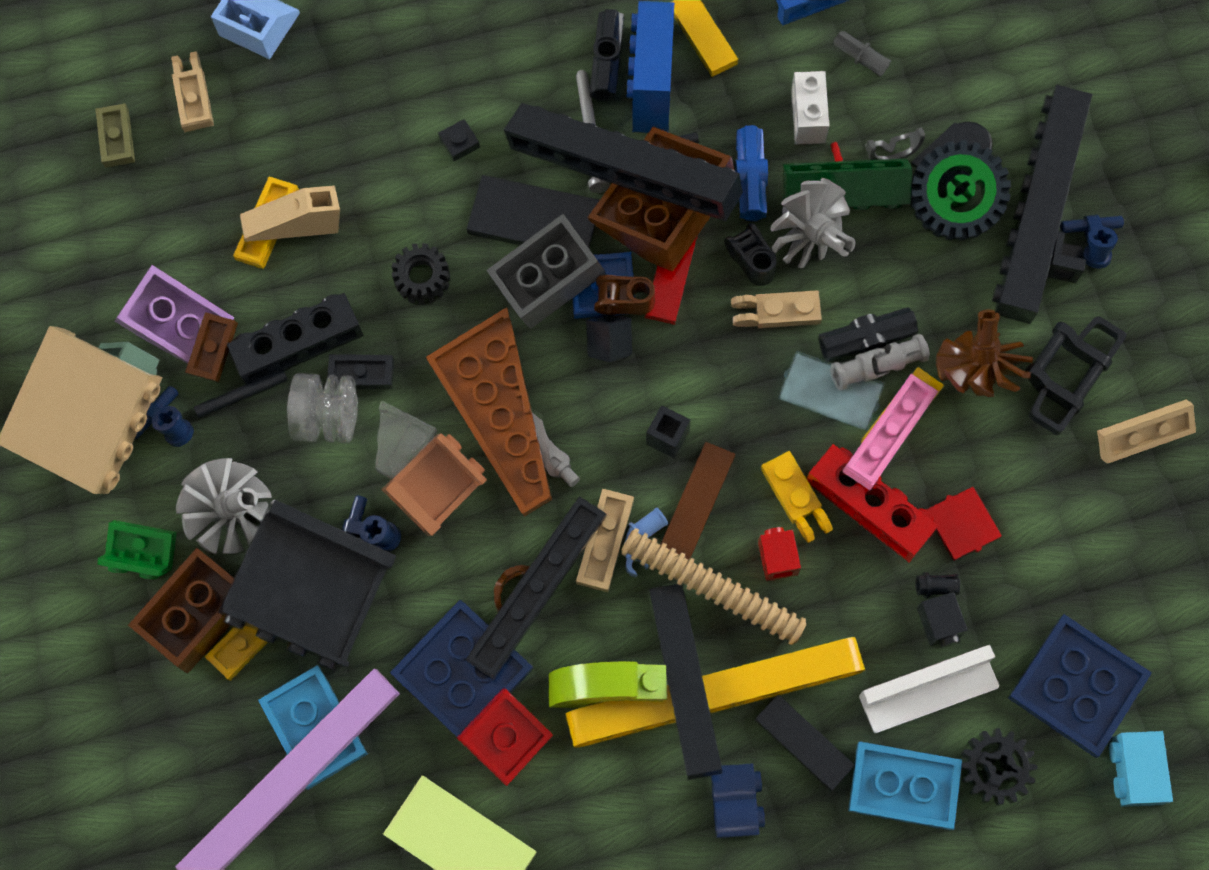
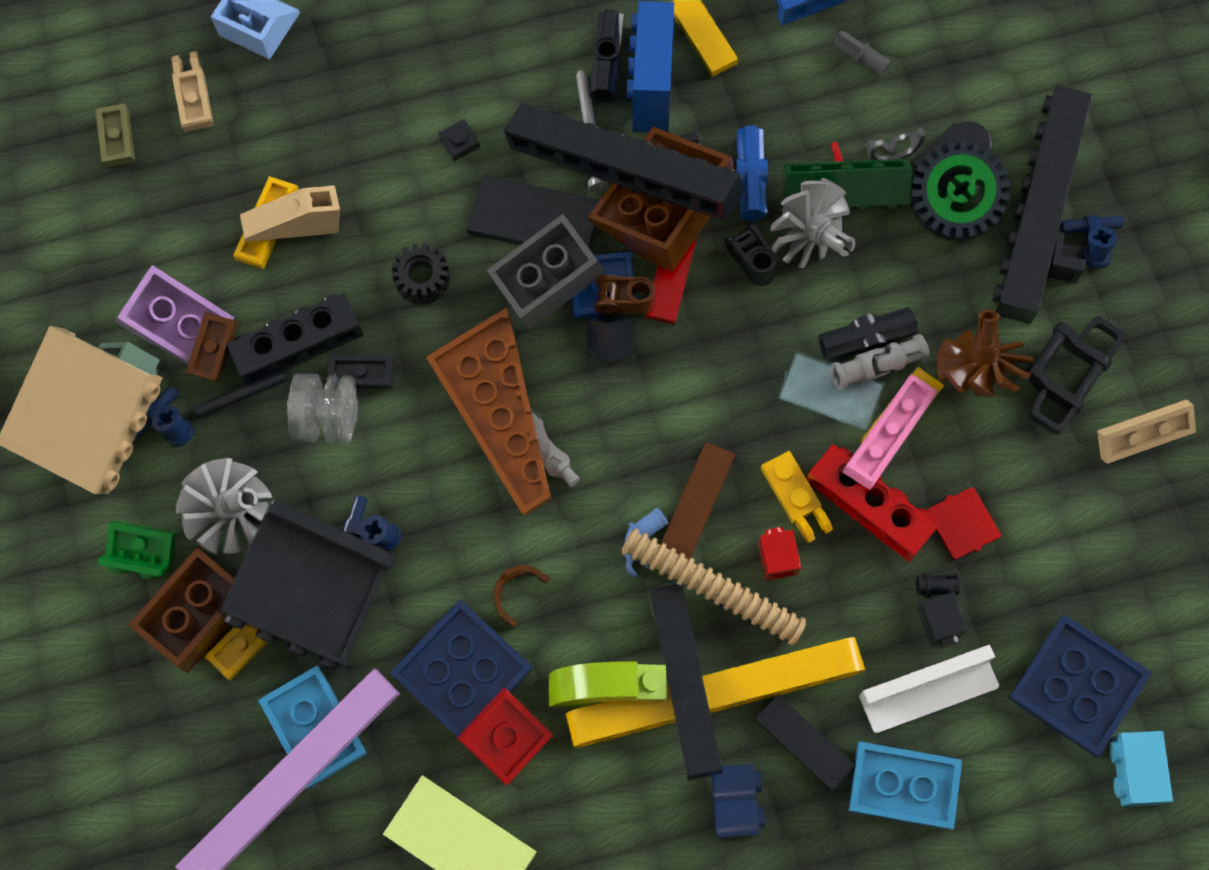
clear wing [375,401,437,479] -> none
nougat panel [381,433,487,536] -> none
black tile [465,496,607,680] -> none
tan plate [576,489,634,592] -> none
black brick [646,405,691,459] -> none
tan hinge [731,290,822,328] -> none
white brick [791,71,829,144] -> none
black gear [961,728,1038,806] -> none

